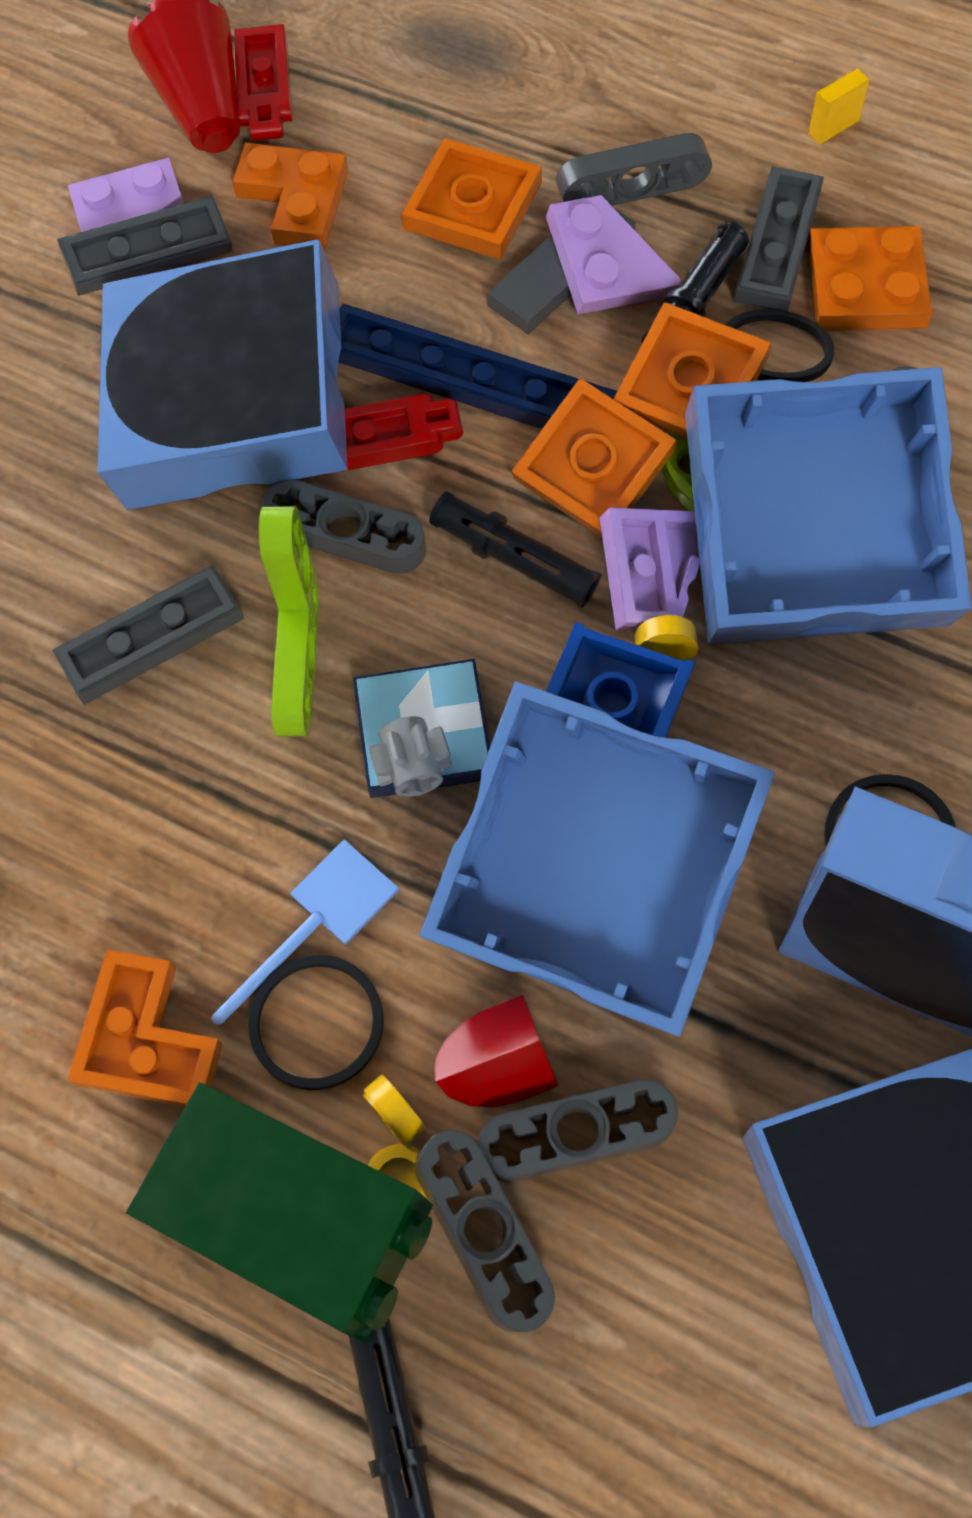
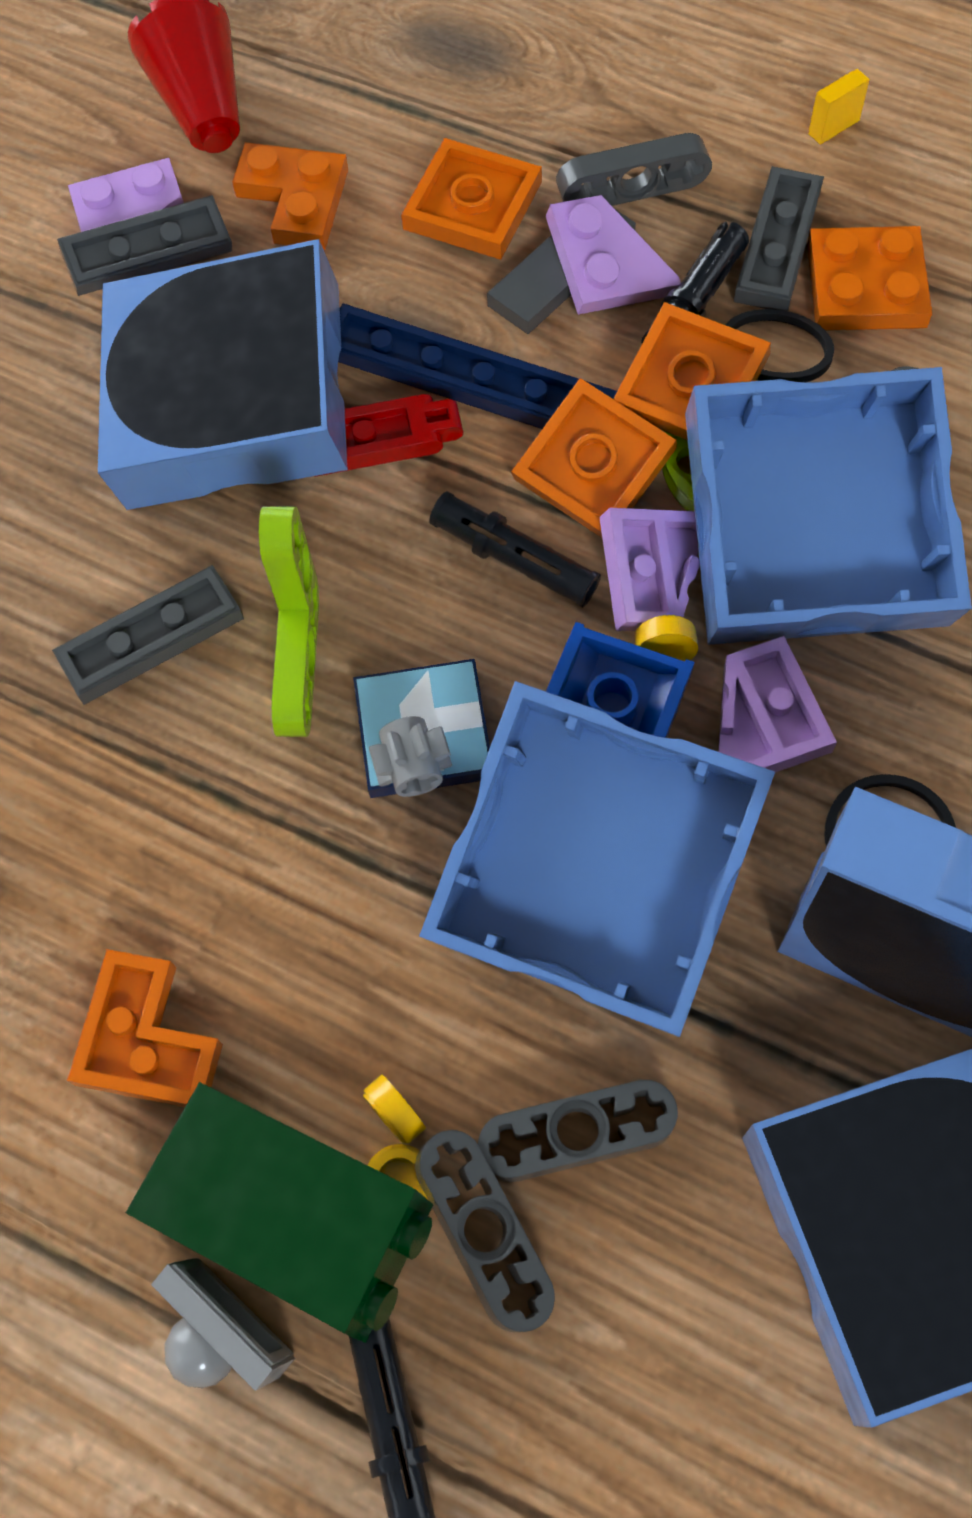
light blue piece [211,840,399,1025] -> none
red hinge [234,24,293,141] -> none
black piece [248,955,383,1090] -> none
dark grey beam [262,480,426,574] -> none
red brick [435,995,558,1108] -> none
none -> light grey tile [151,1258,295,1391]
none -> lavender wing [718,636,837,772]

